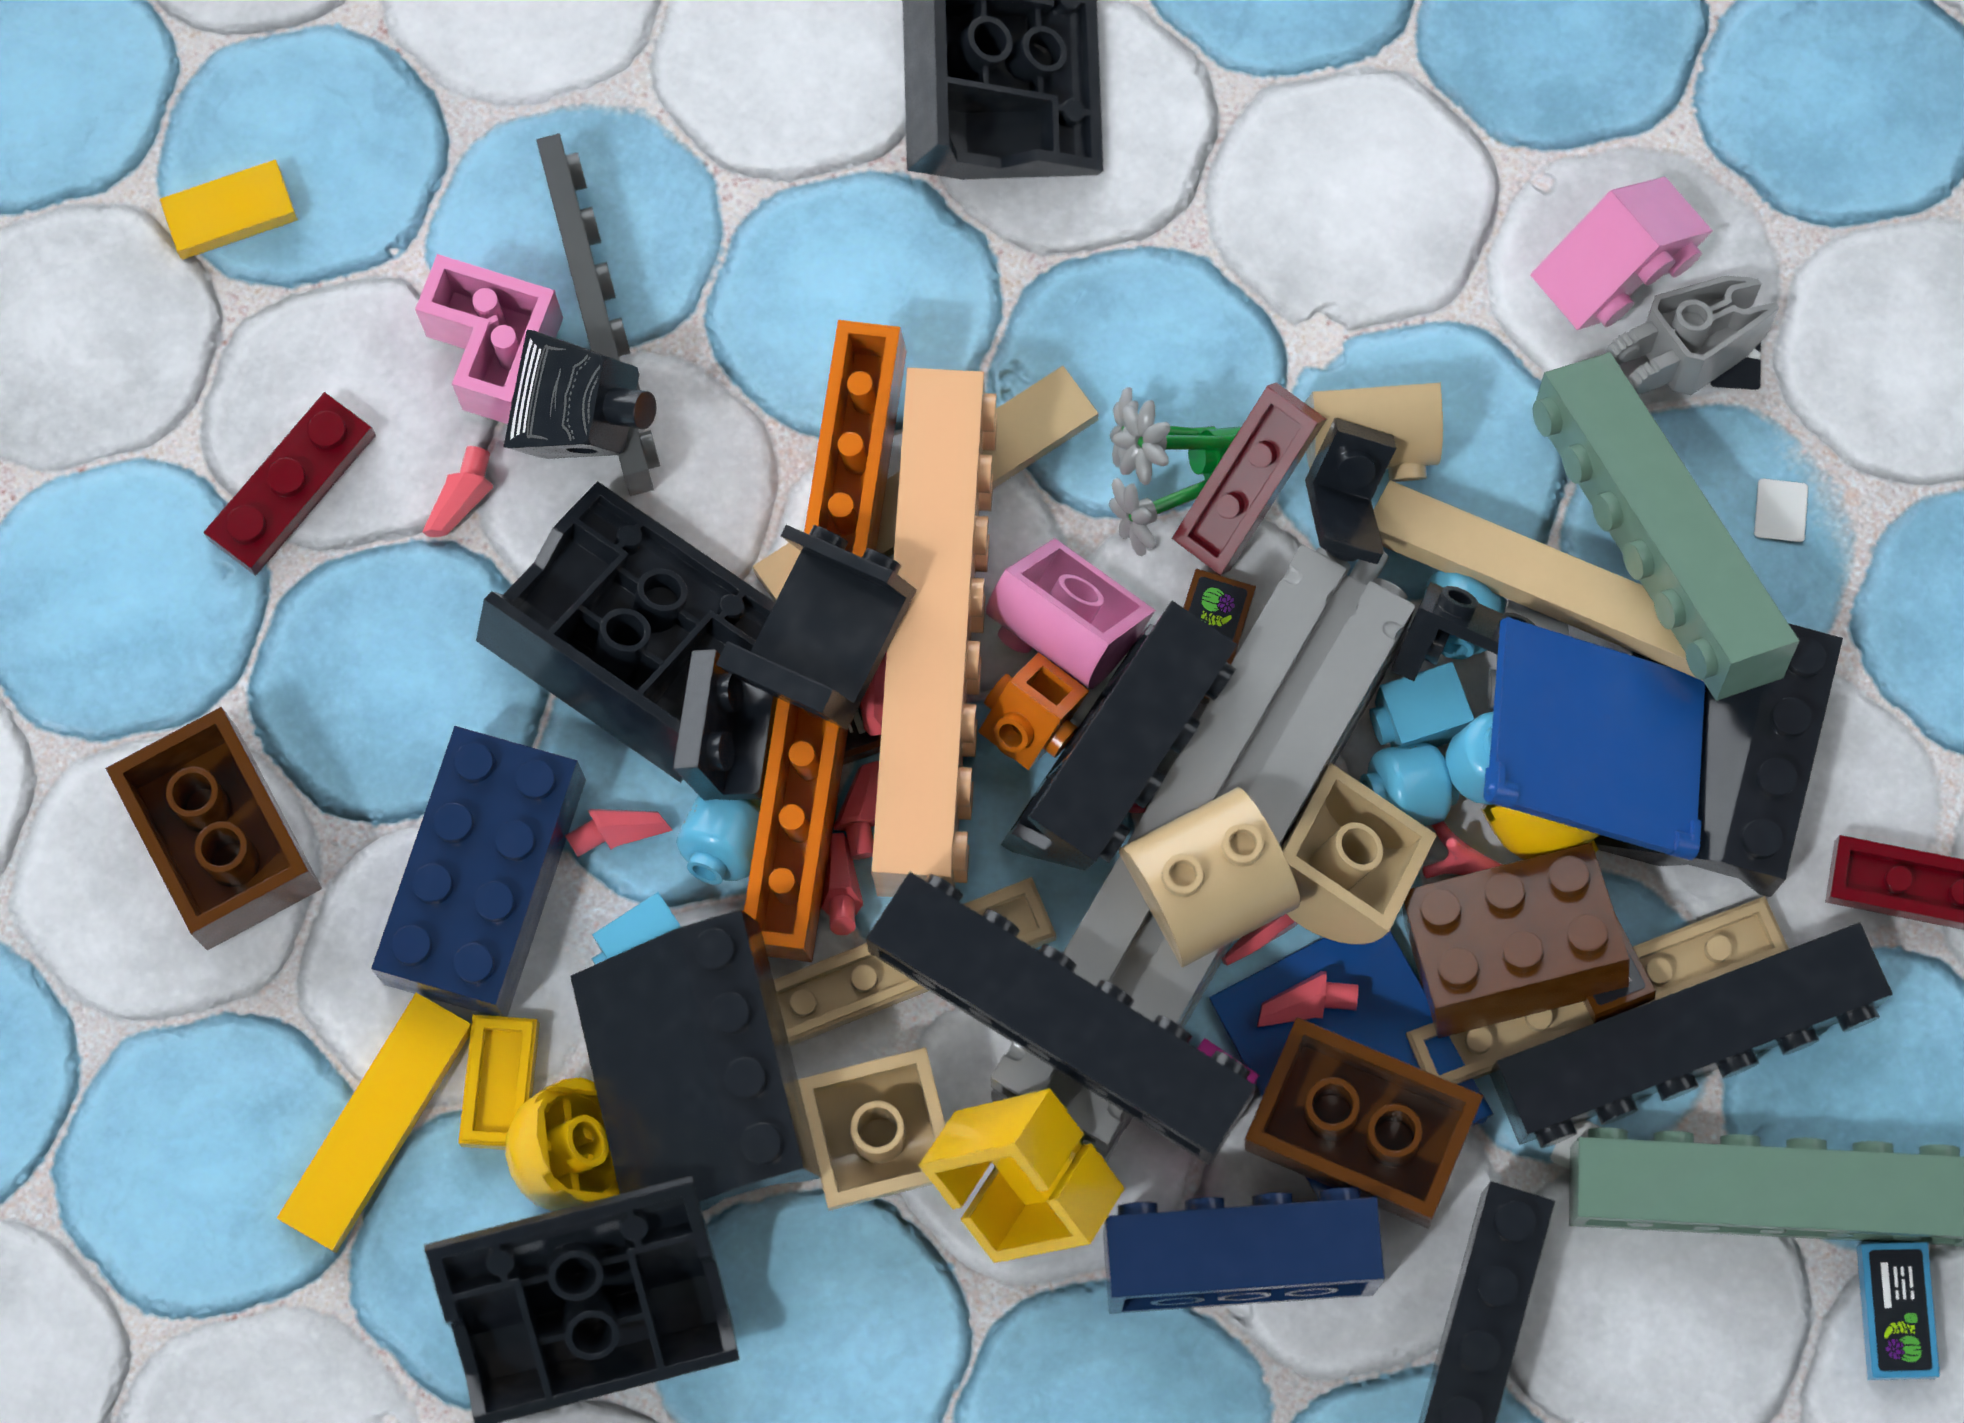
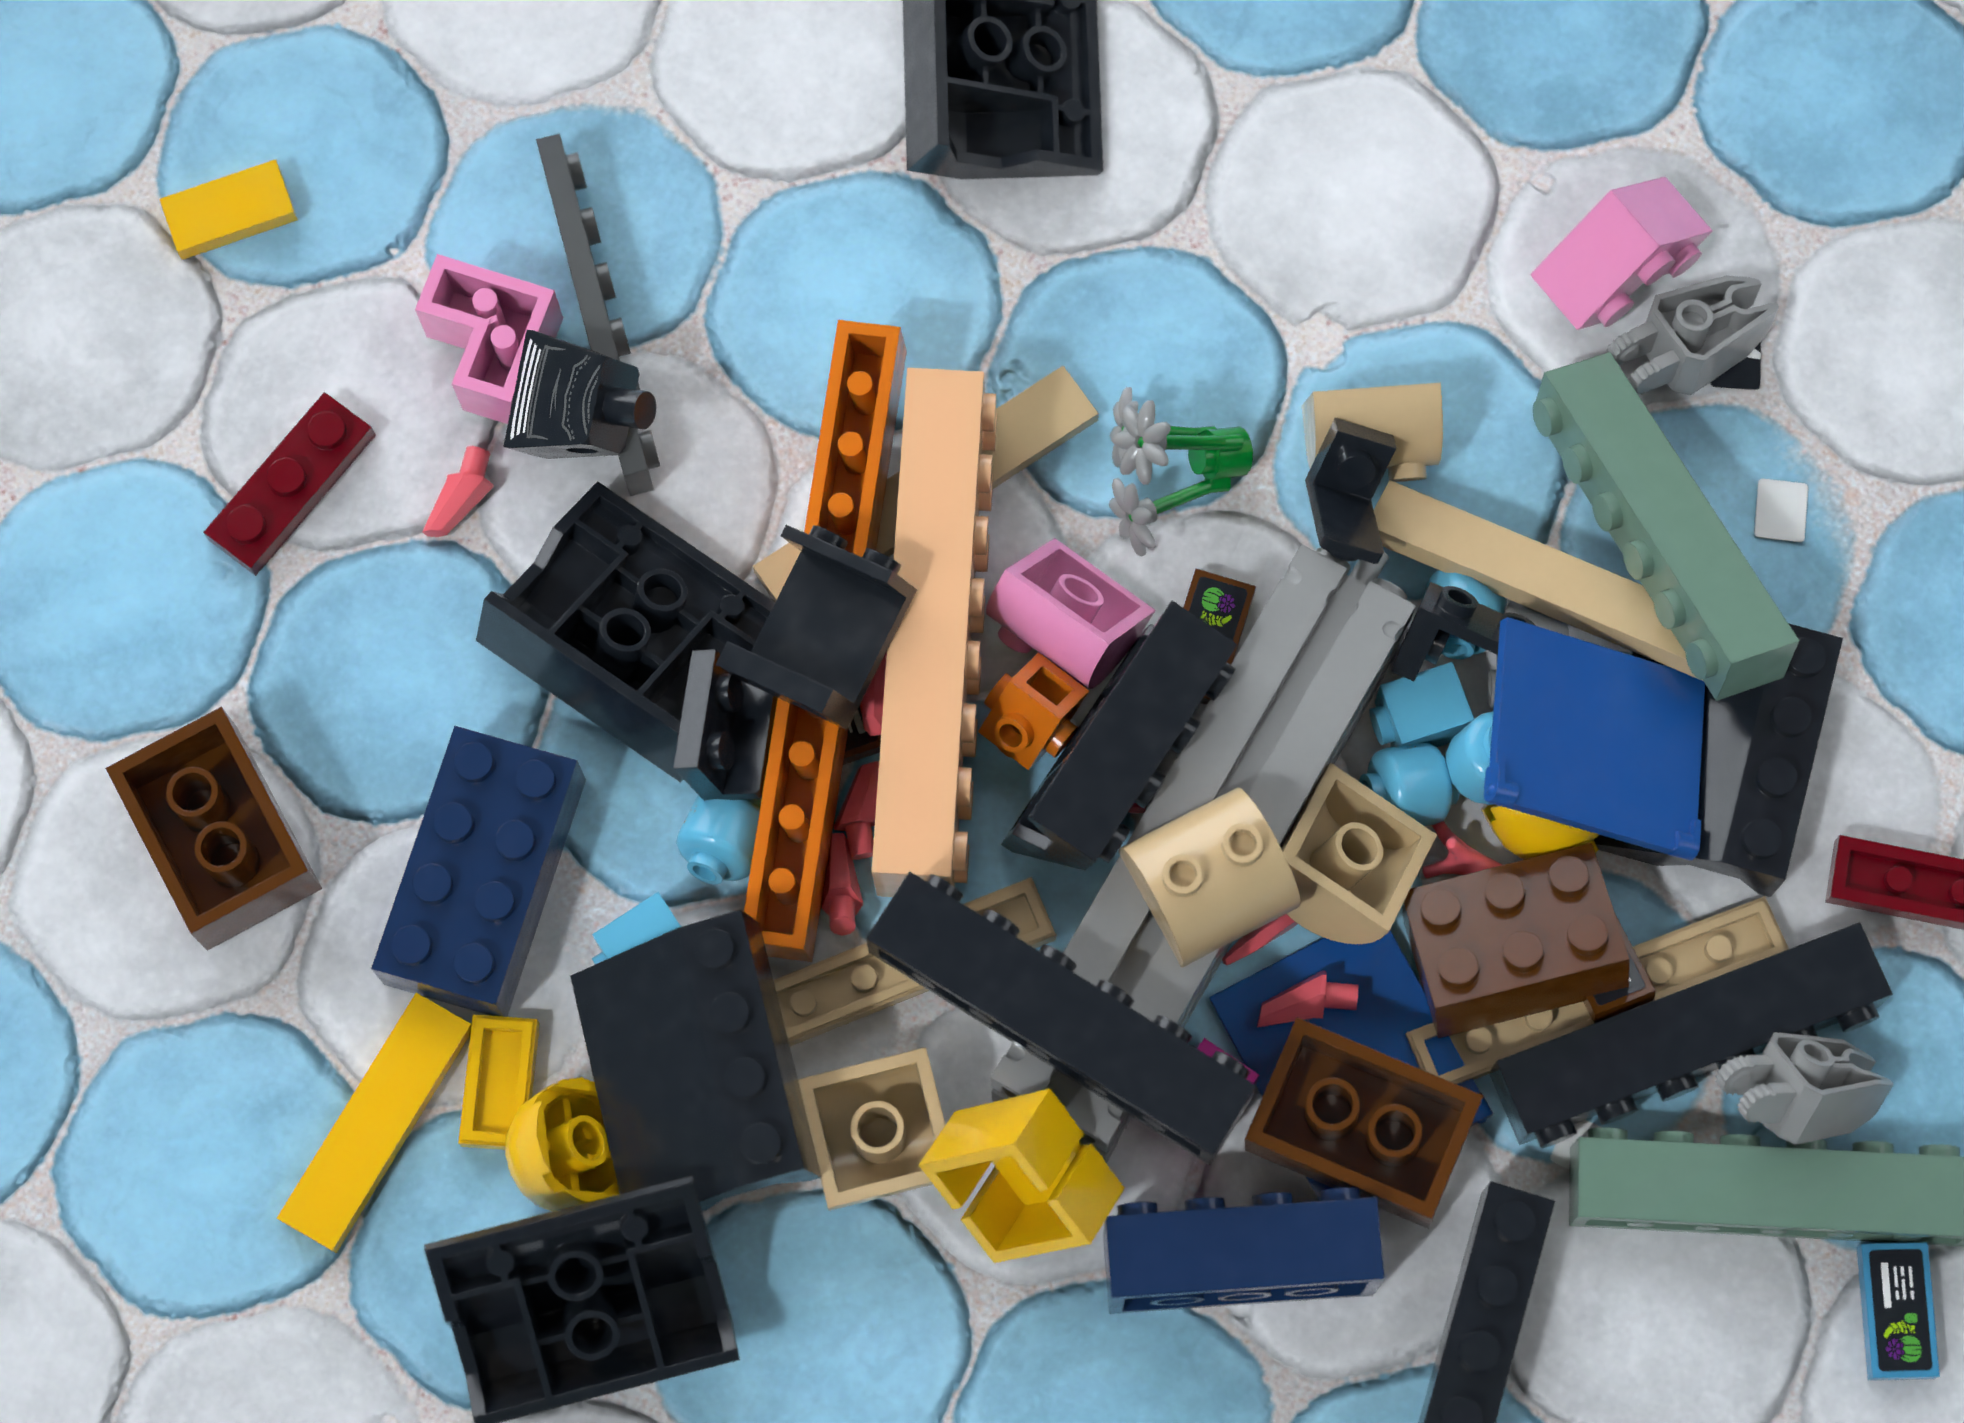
coral bar [565,809,673,857] -> none
plate [1171,382,1327,576] -> none
none -> light grey hinge [1715,1032,1894,1145]

